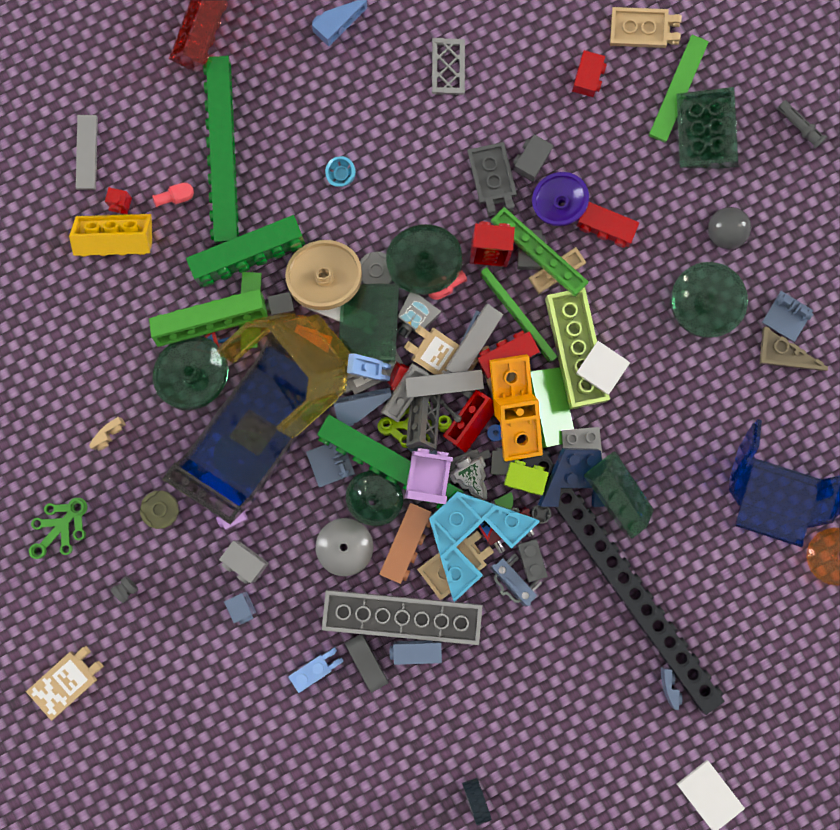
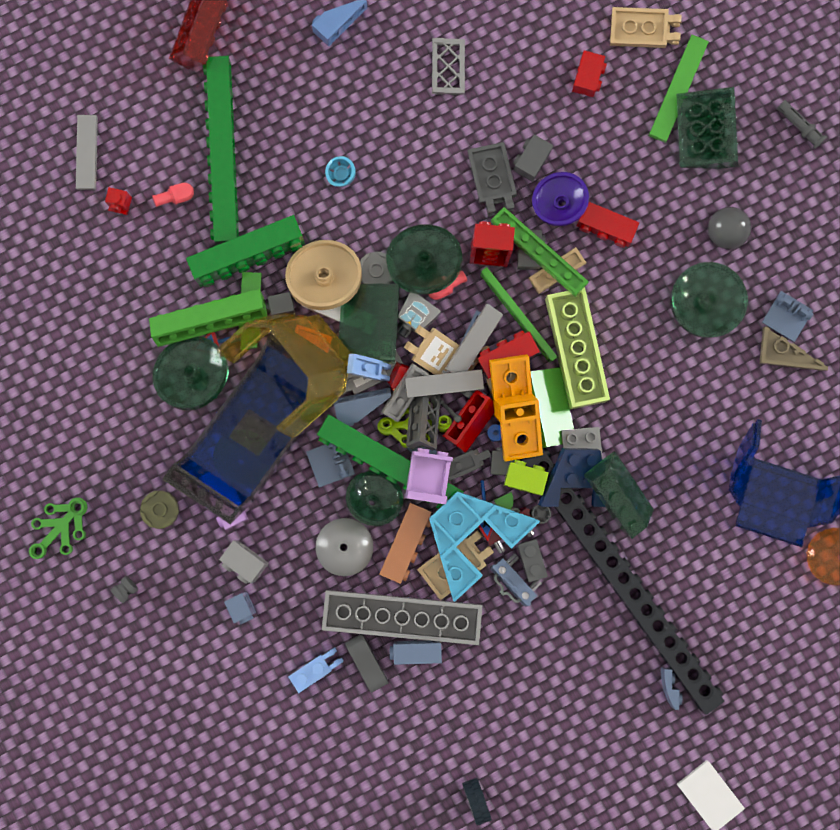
tan tile [26,646,104,721] -> none
yellow slope [69,214,152,257] -> none
tan slope [89,417,126,451] -> none
light grey rock [449,456,487,500] -> none
white tile [576,341,630,395] -> none

